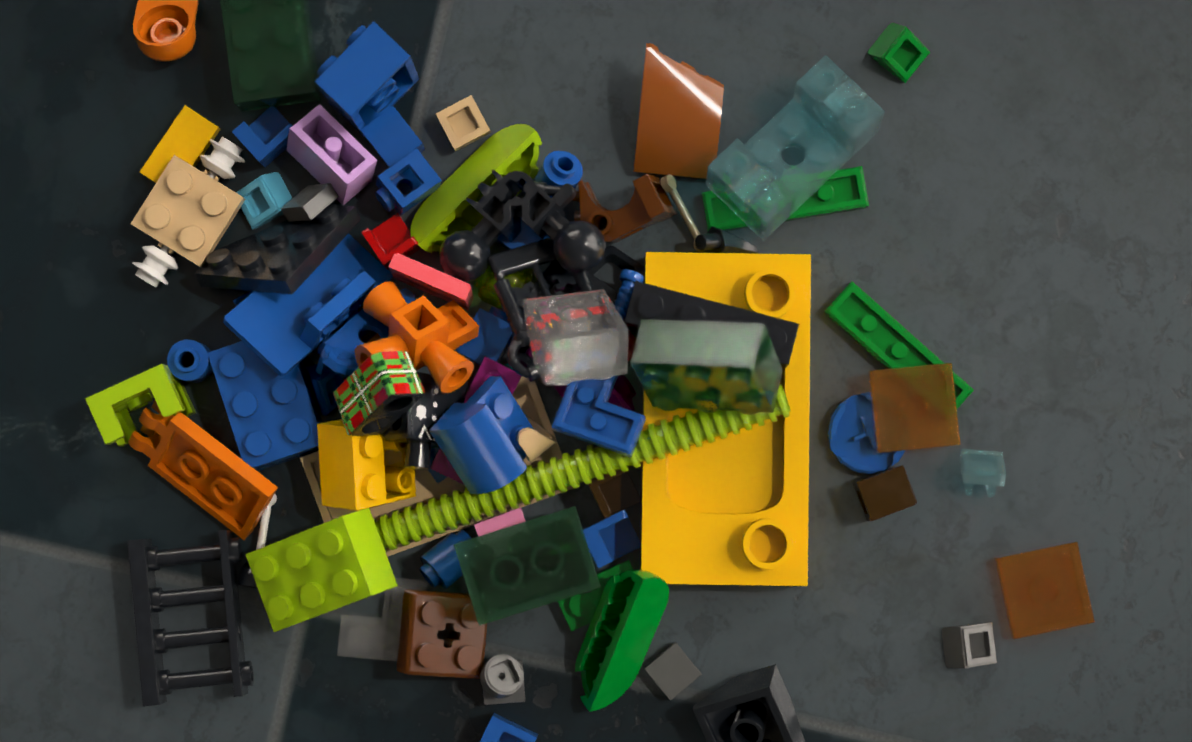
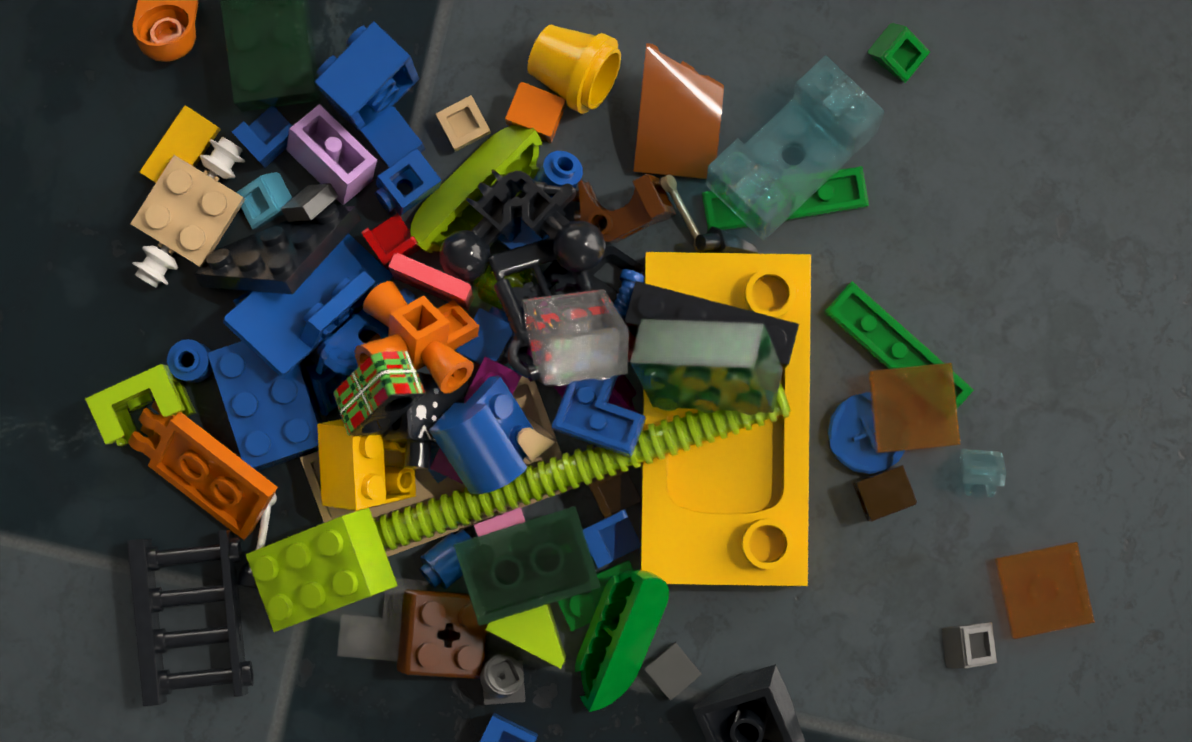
none -> lime slope [486,601,566,669]
none -> orange panel [505,82,566,143]
none -> yellow piece [527,24,621,114]

